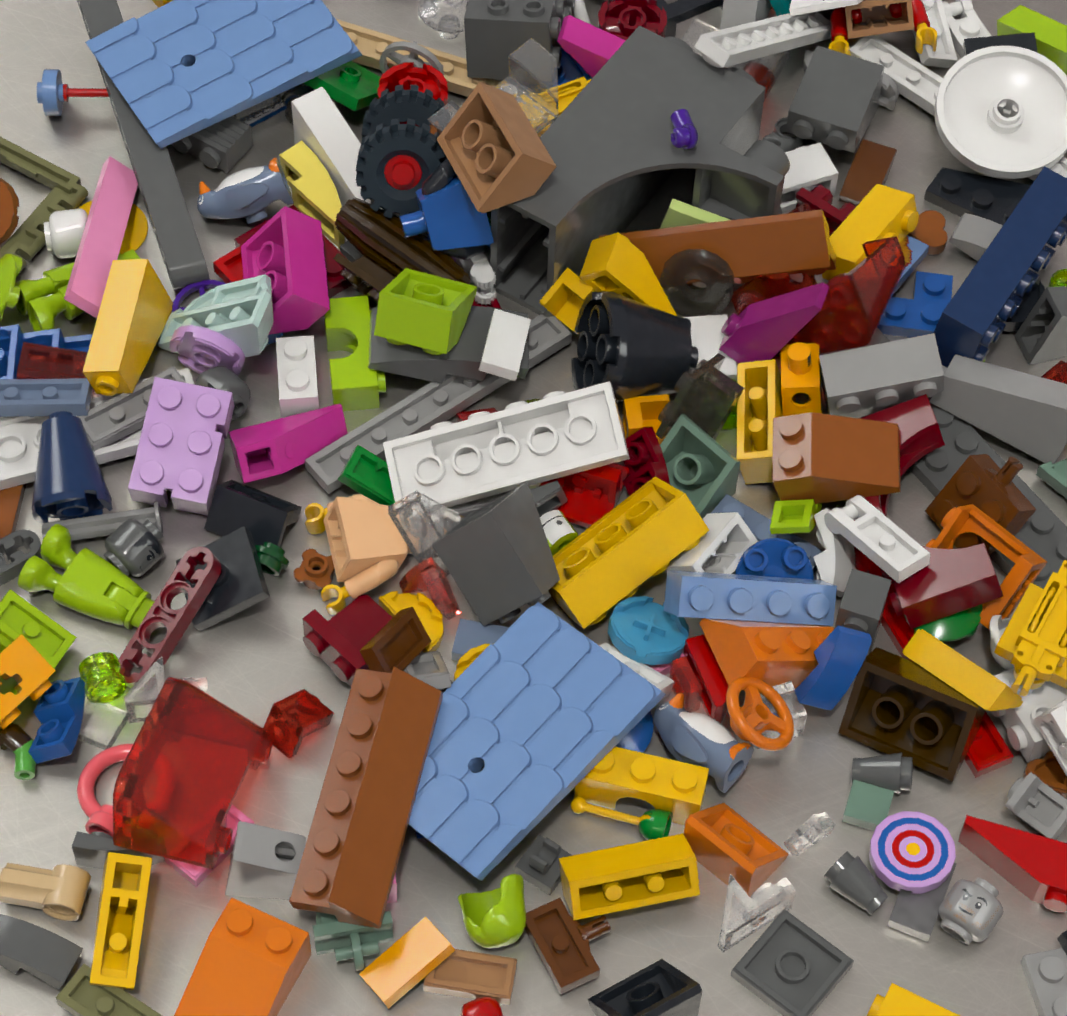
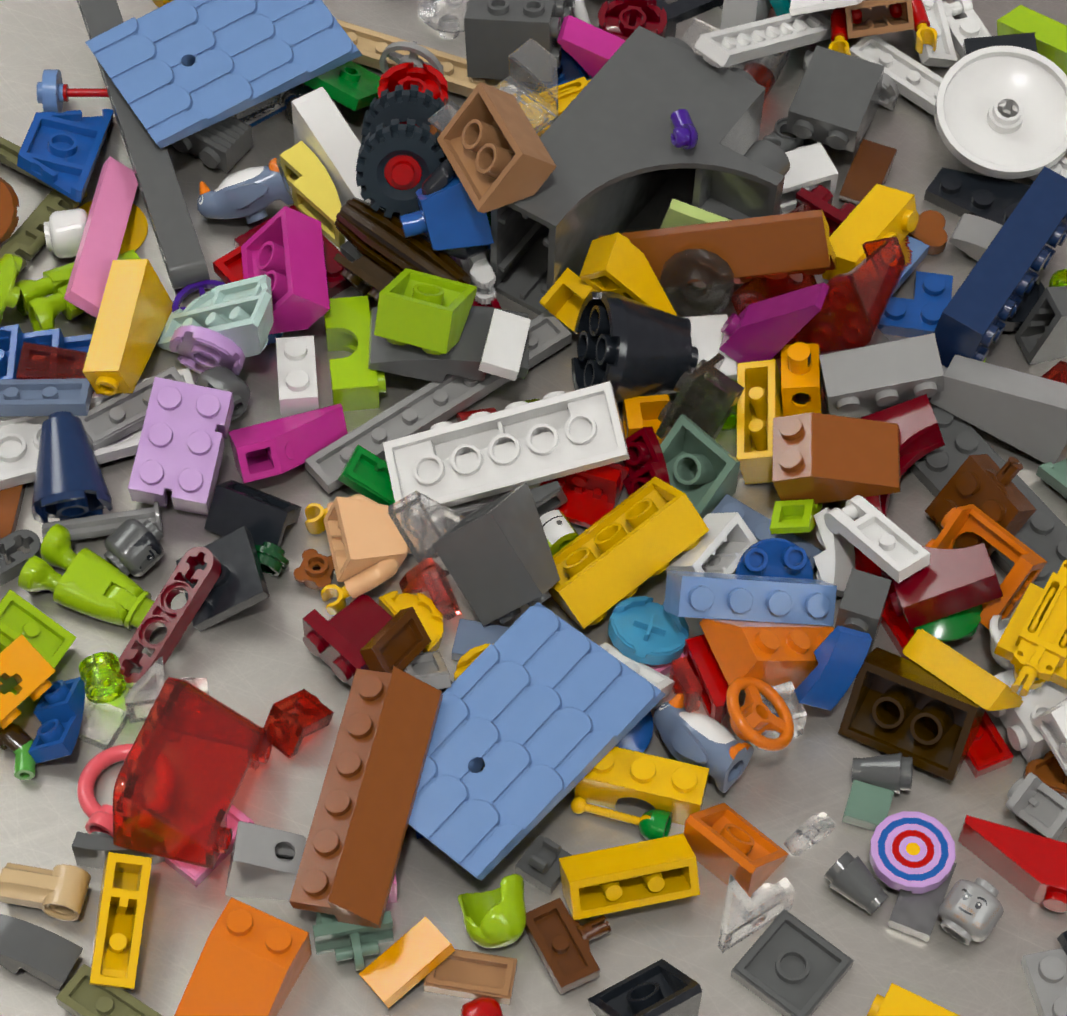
none -> blue wing [17,109,114,203]

